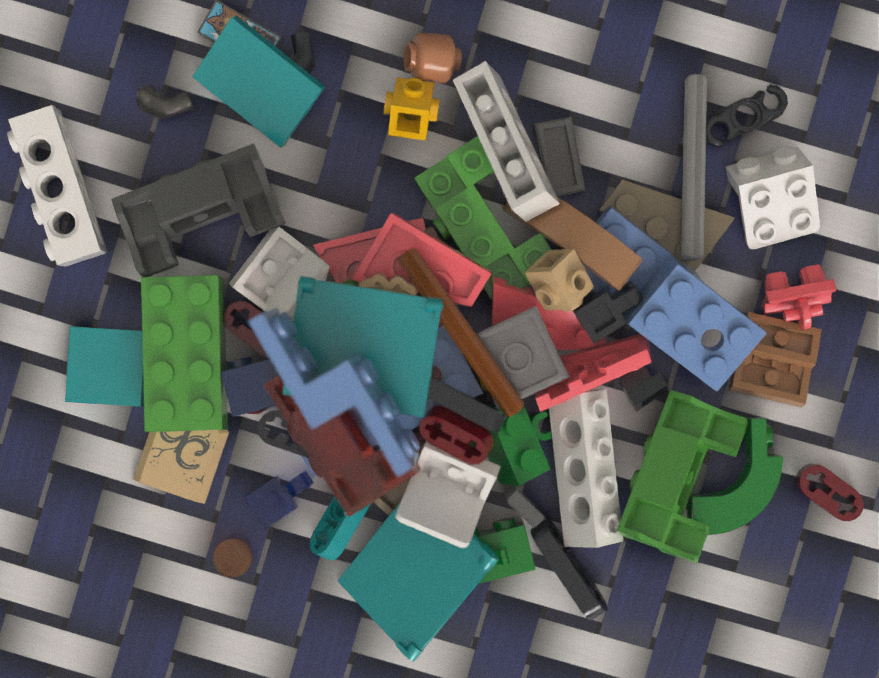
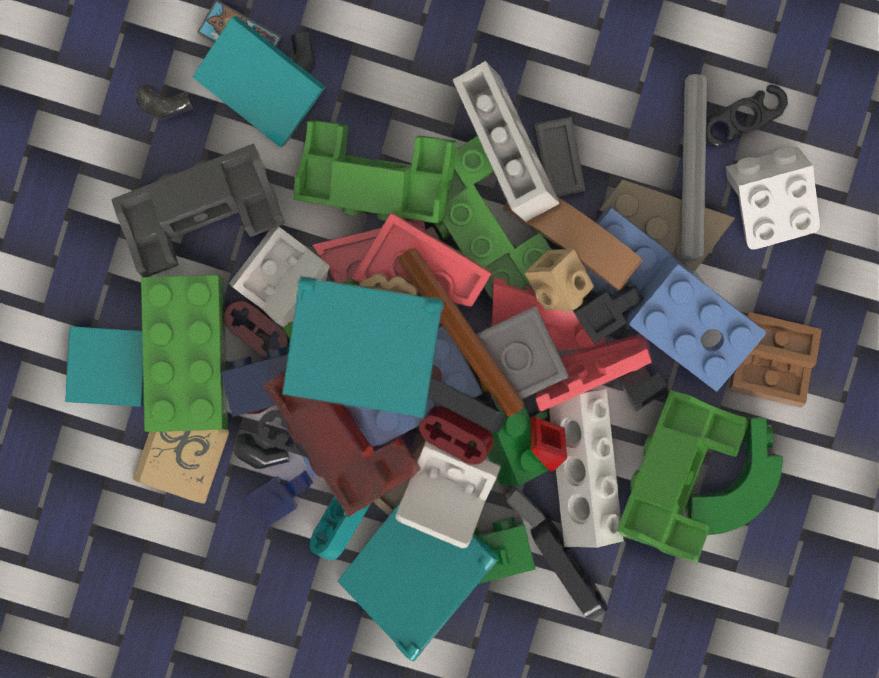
white brick [7,105,108,267] -> none
clear orange tile [213,538,252,577] -> none
medium blue bracket [248,308,420,477] -> none
yellow brick [384,77,440,141] -> none
nougat head [404,32,462,83] -> none
coral hips [761,264,837,330] -> none
dark red beam [796,464,864,521] -> none
none -> black arm [234,433,290,469]
none -> bright green bracket [293,120,456,223]
none -> red slope [529,416,567,472]

